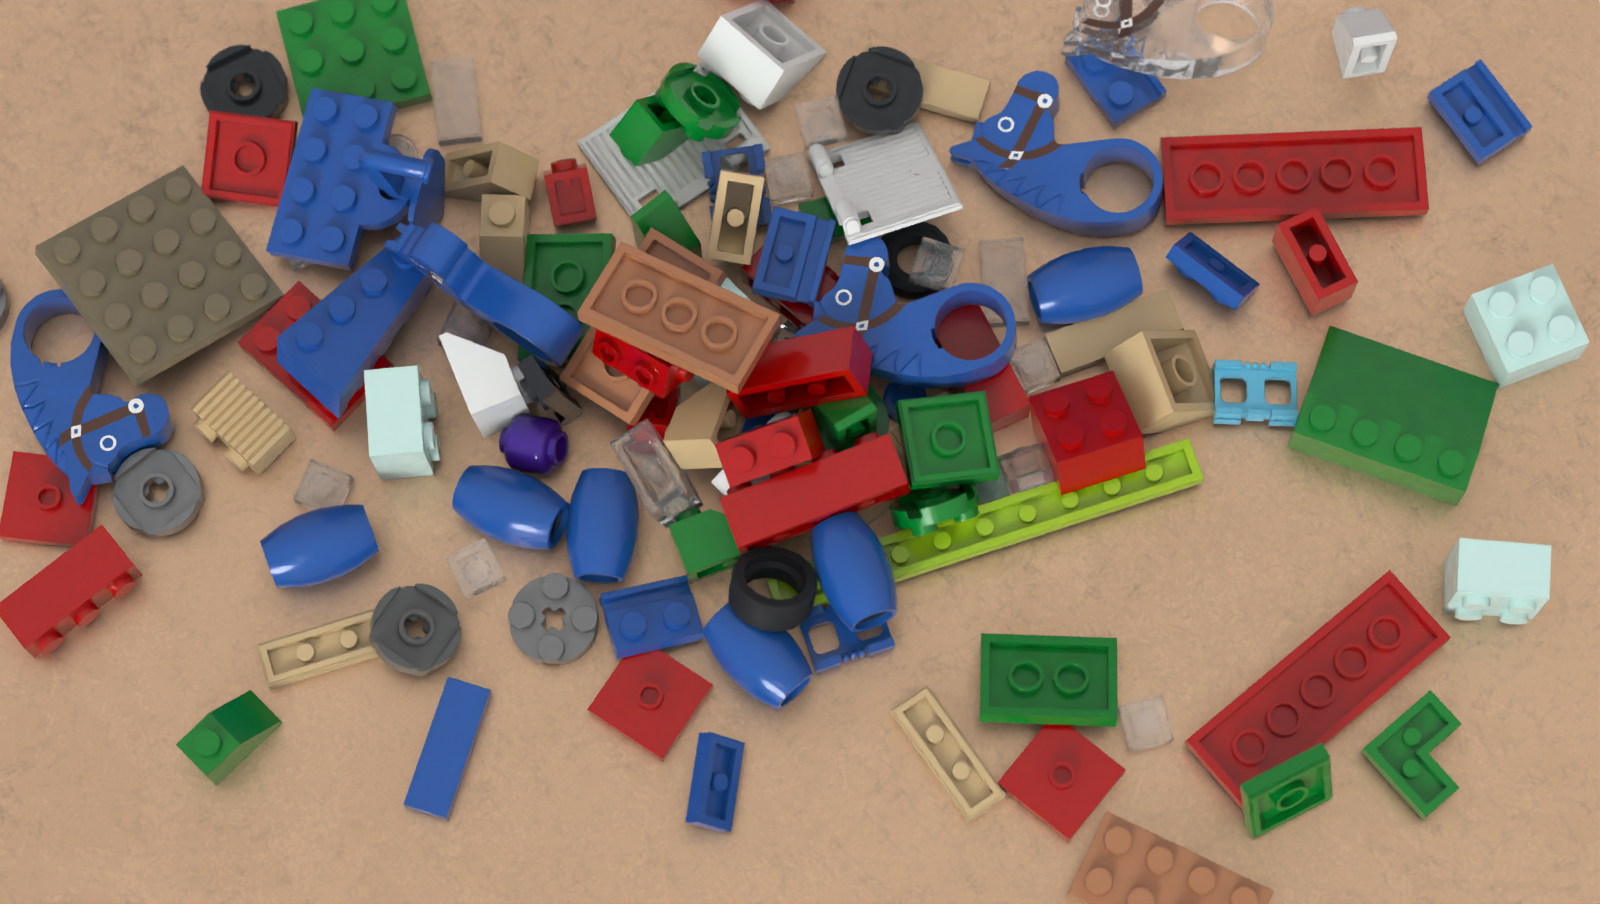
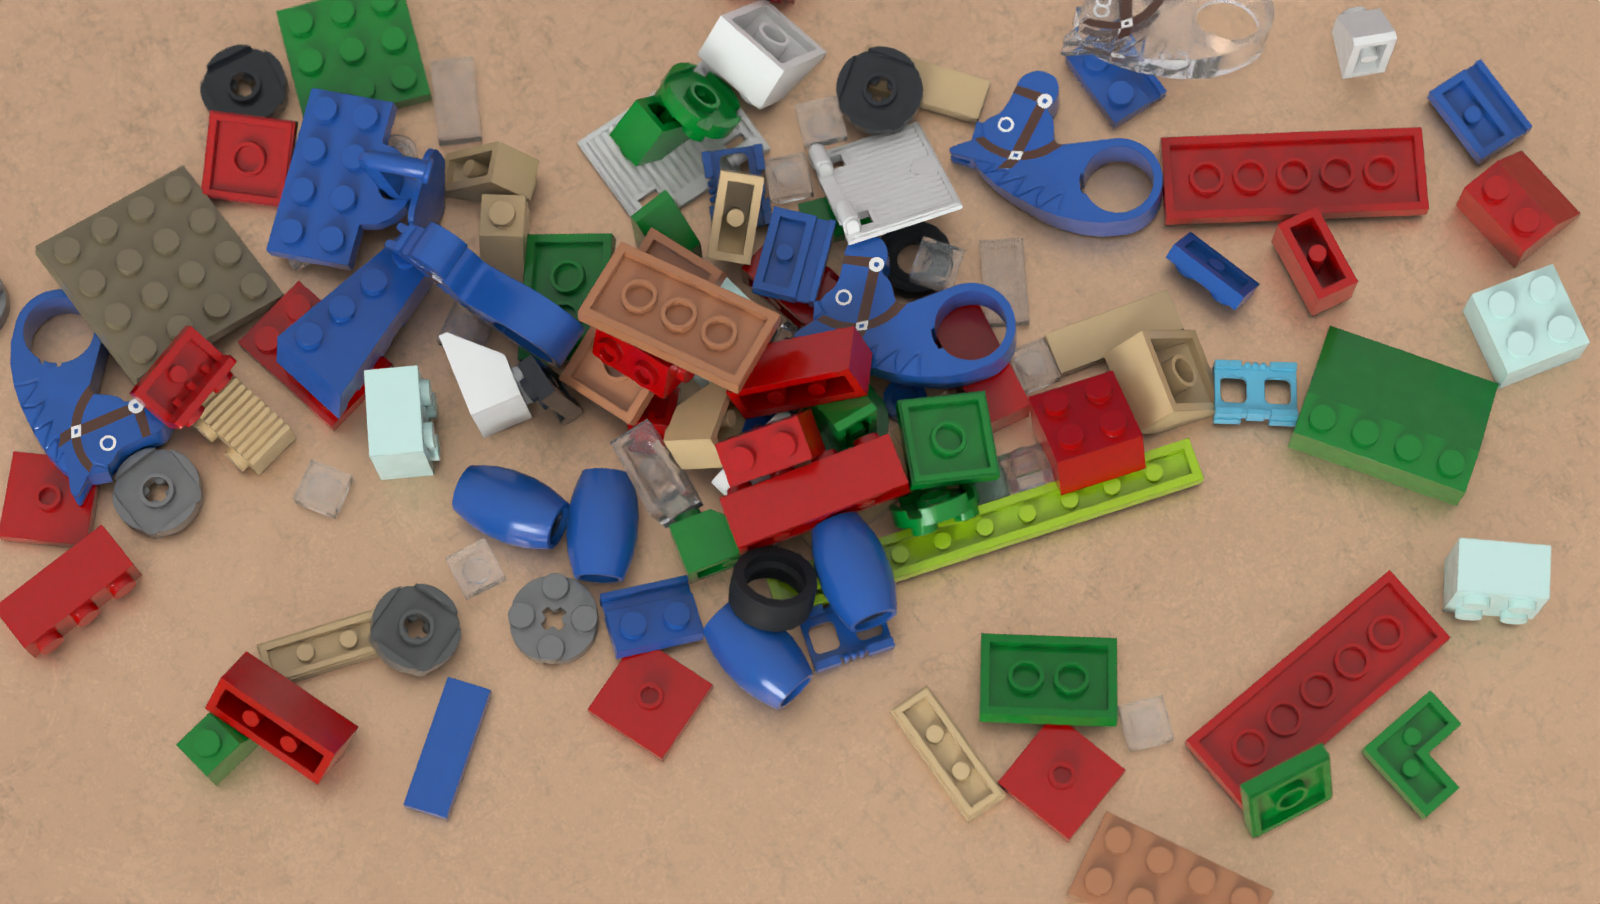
blue piece [260,504,379,588] -> none
dark purple head [499,414,569,475] -> none
red bracket [543,158,597,227] -> none
blue plate [685,732,744,832] -> none
blue piece [1027,246,1143,324] -> none
none -> red bracket [129,326,237,429]
none -> red brick [205,651,359,785]
none -> red slope [1456,150,1581,269]

